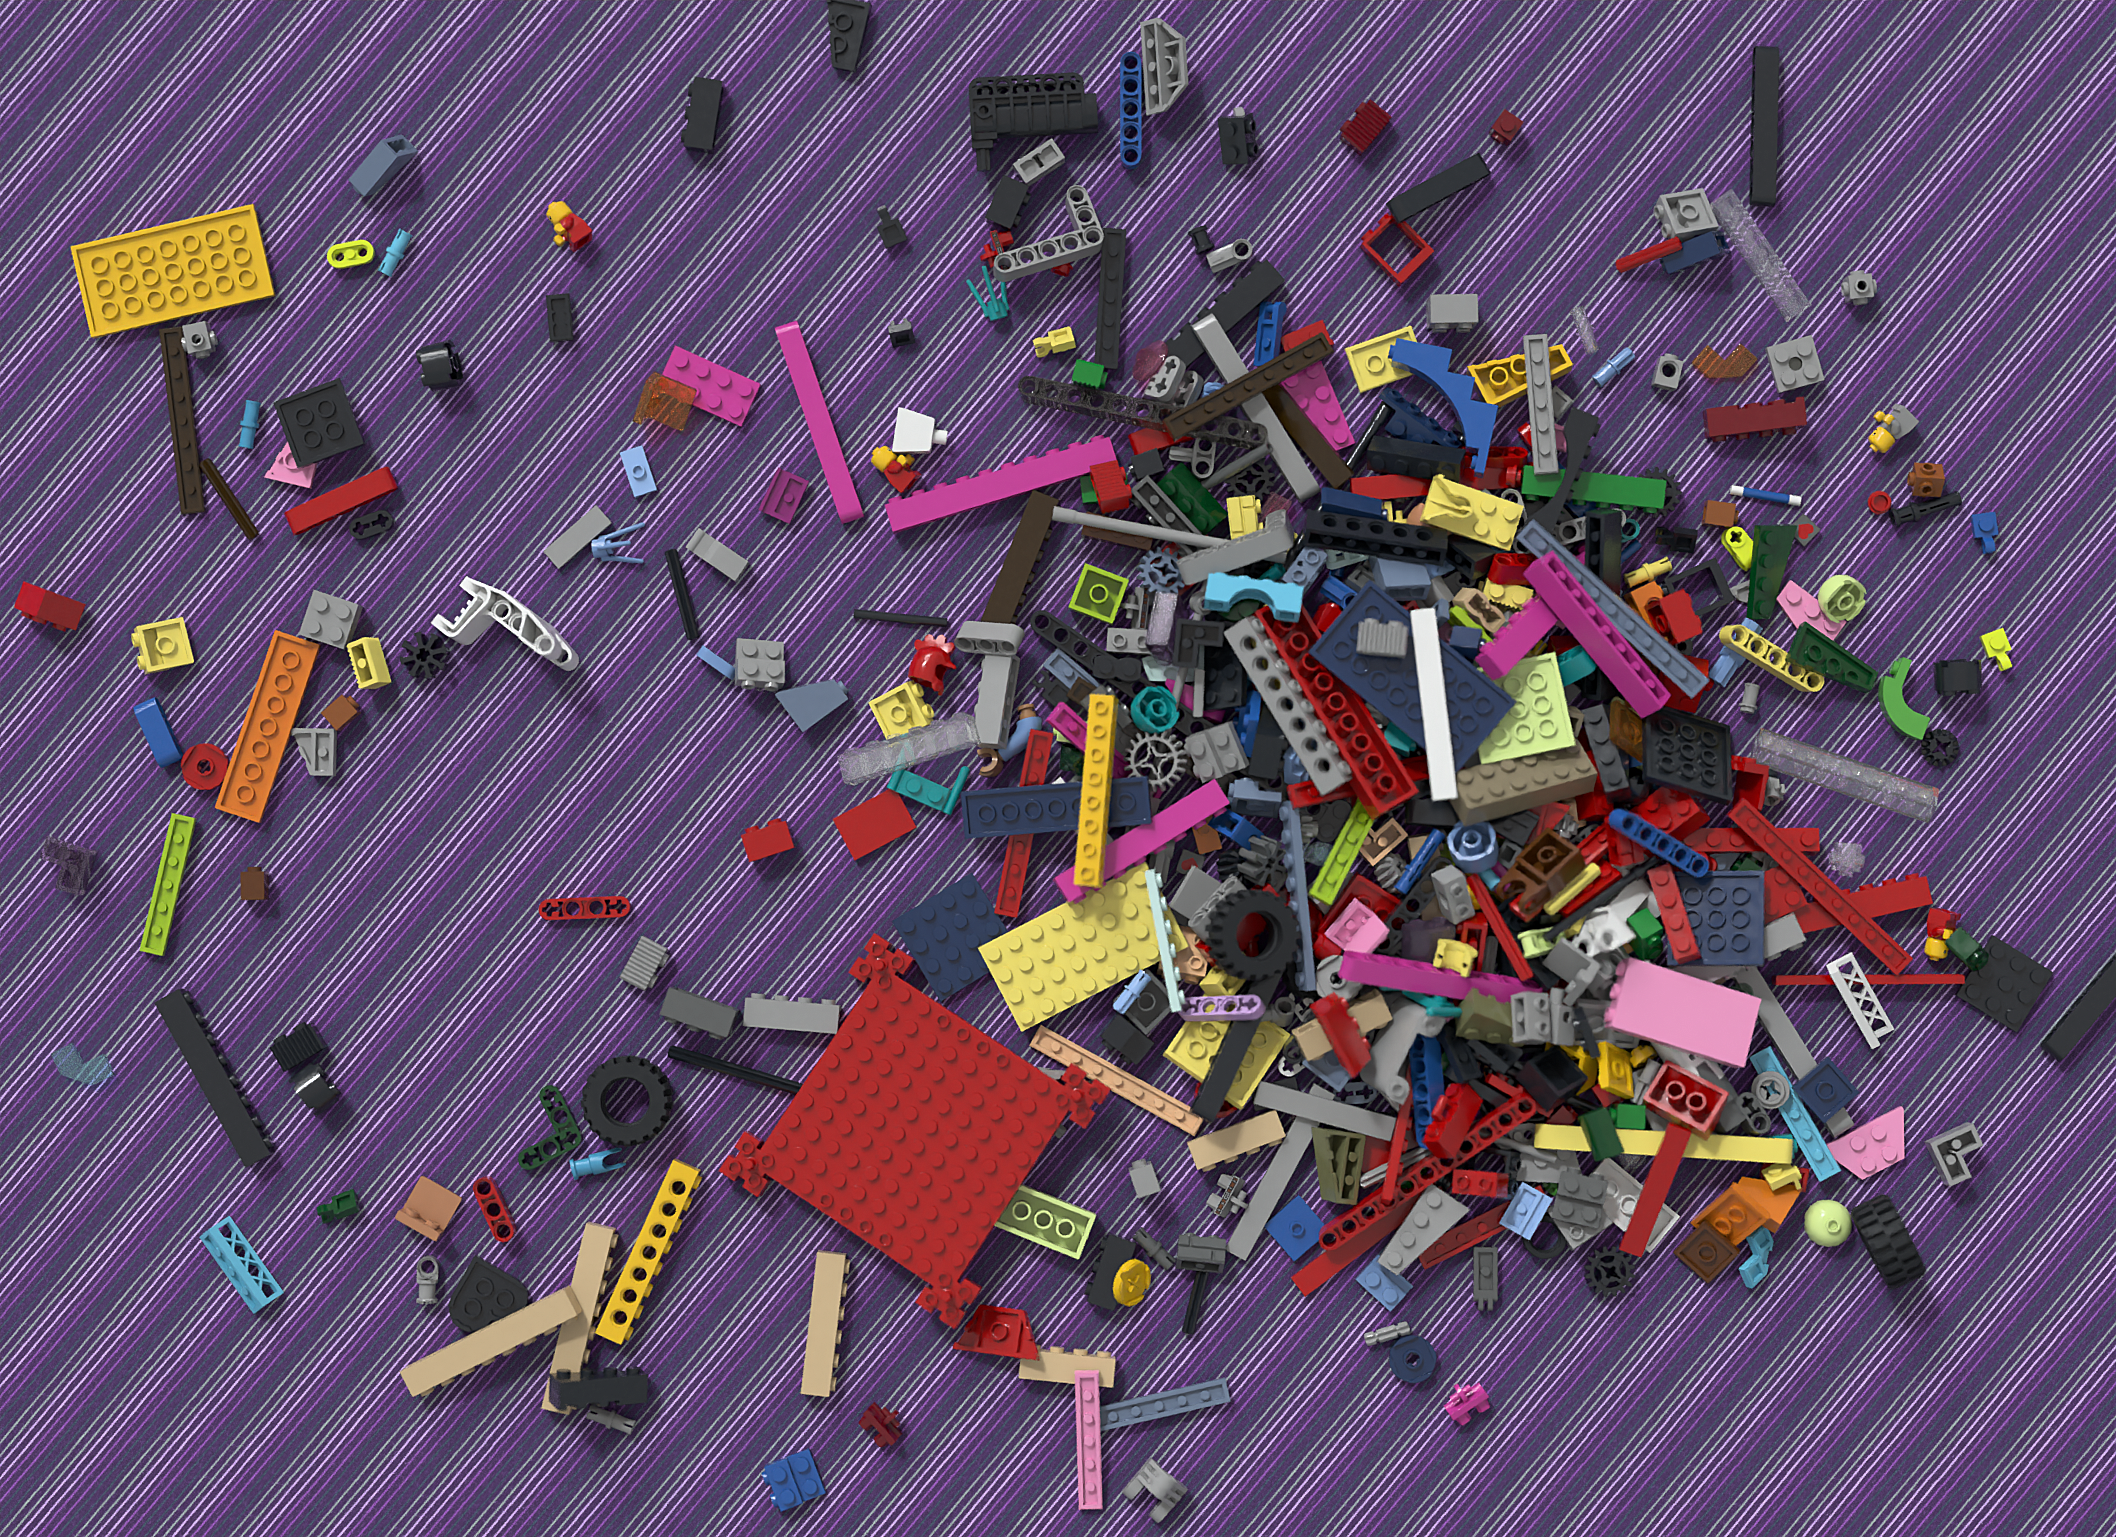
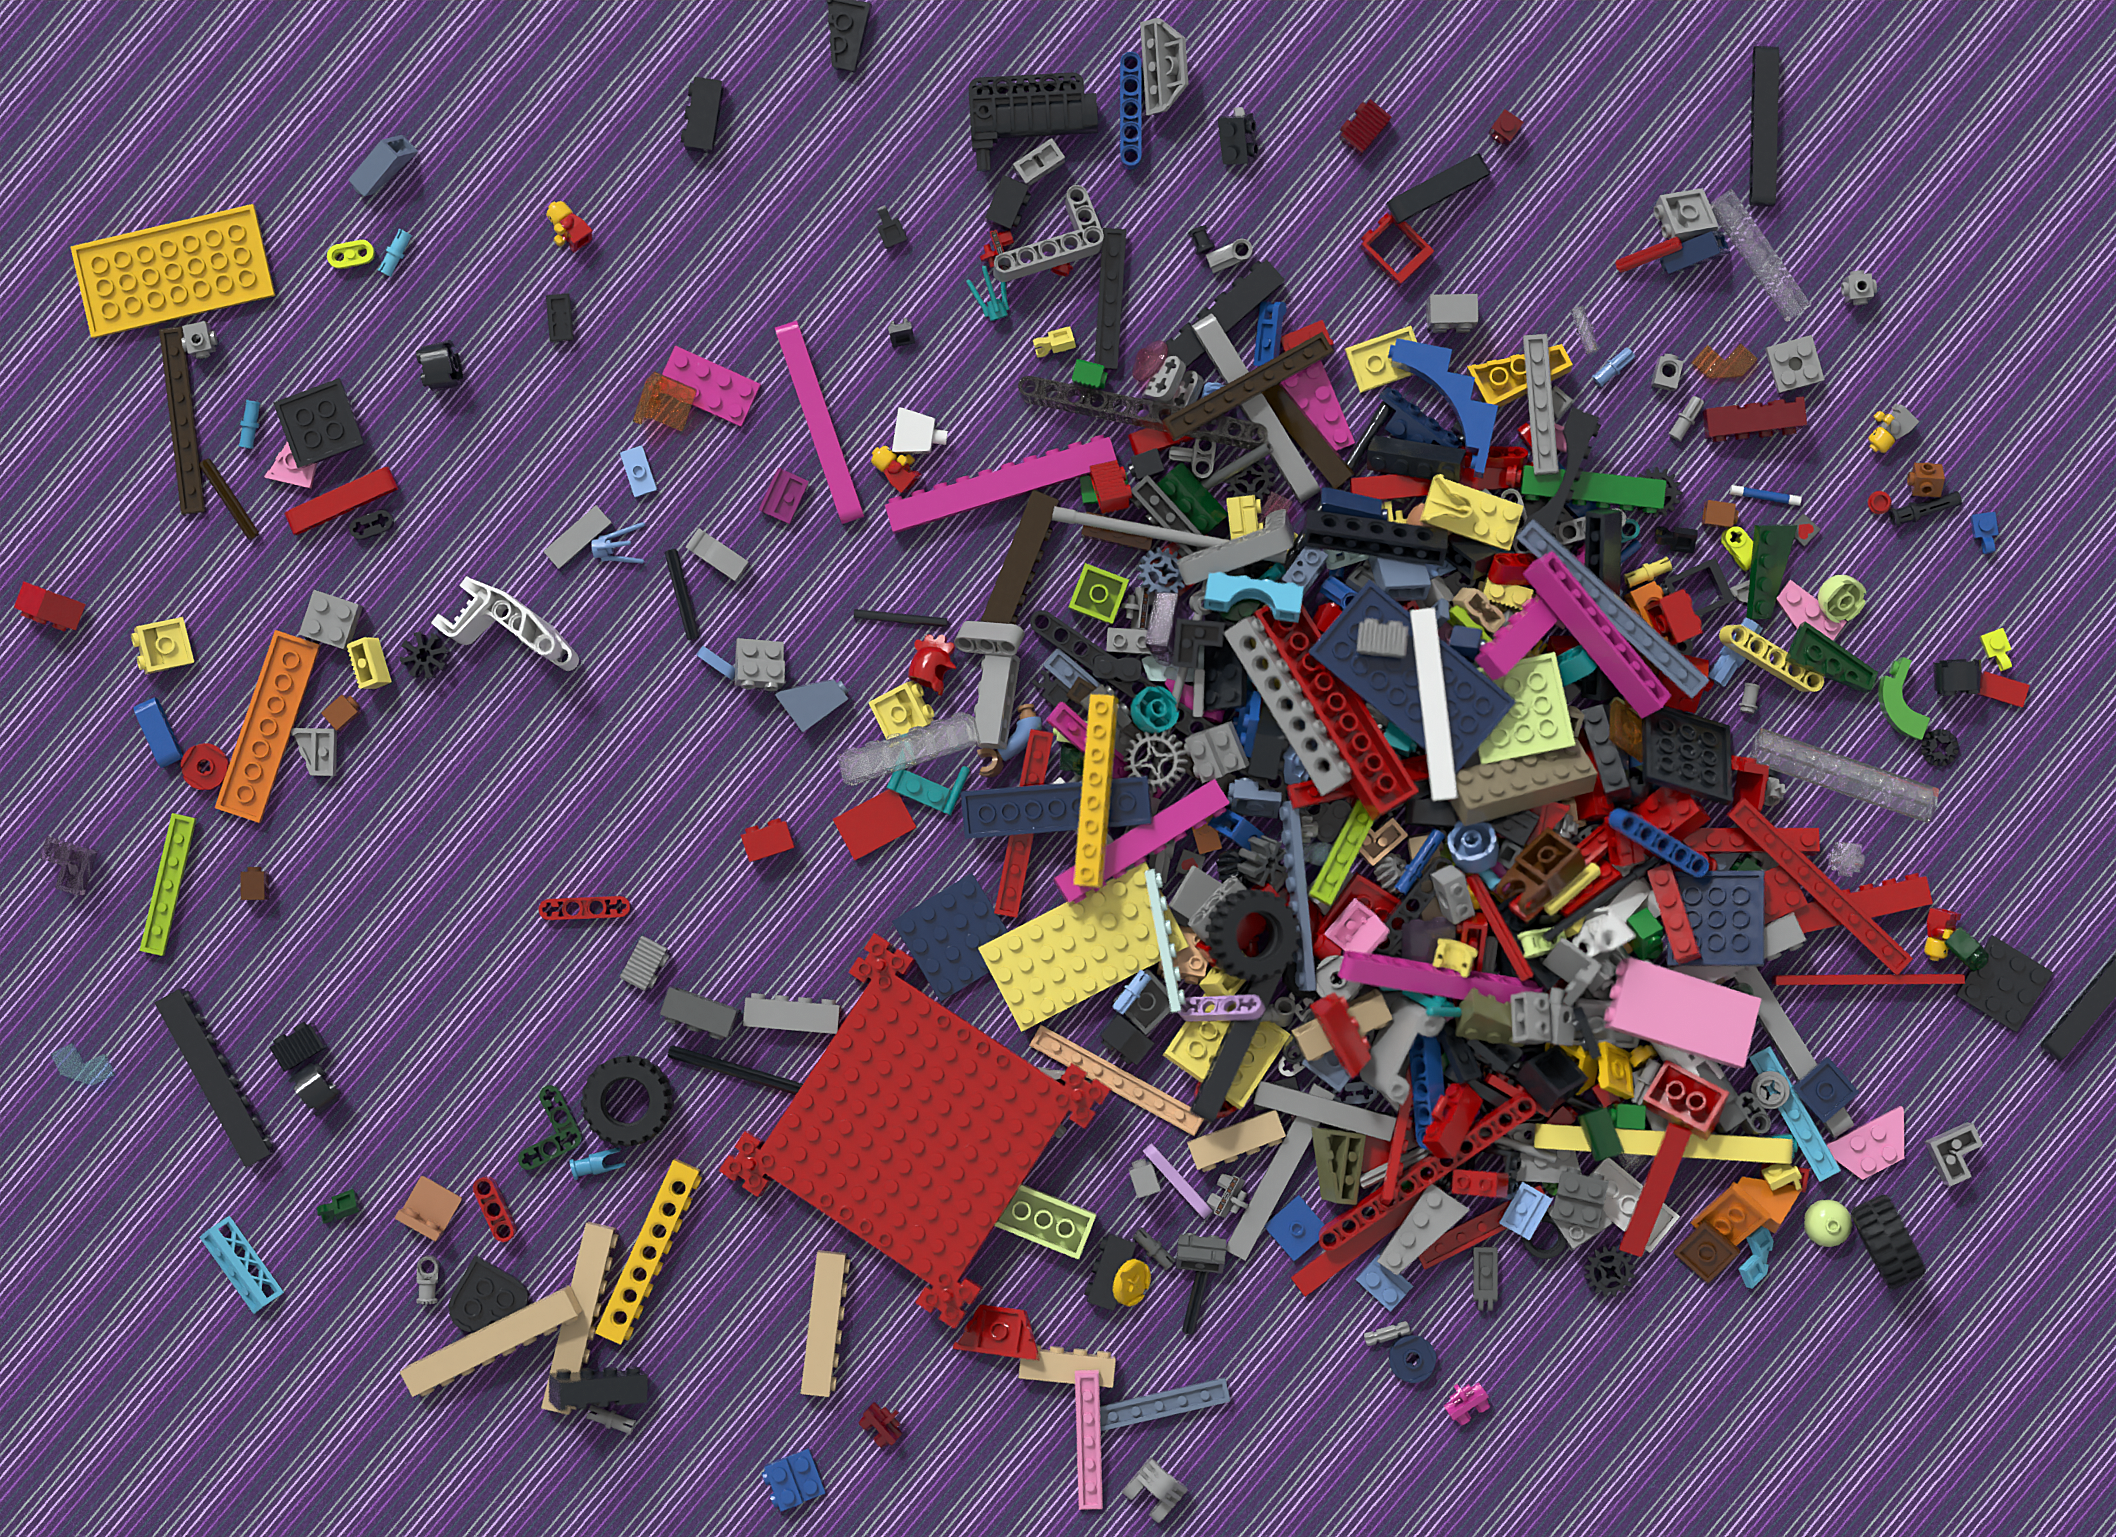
white fence [1826,952,1894,1049] -> none
none -> lavender beam [1143,1143,1213,1219]
none -> light grey axle [1668,396,1704,442]
none -> red tile [1978,671,2030,708]

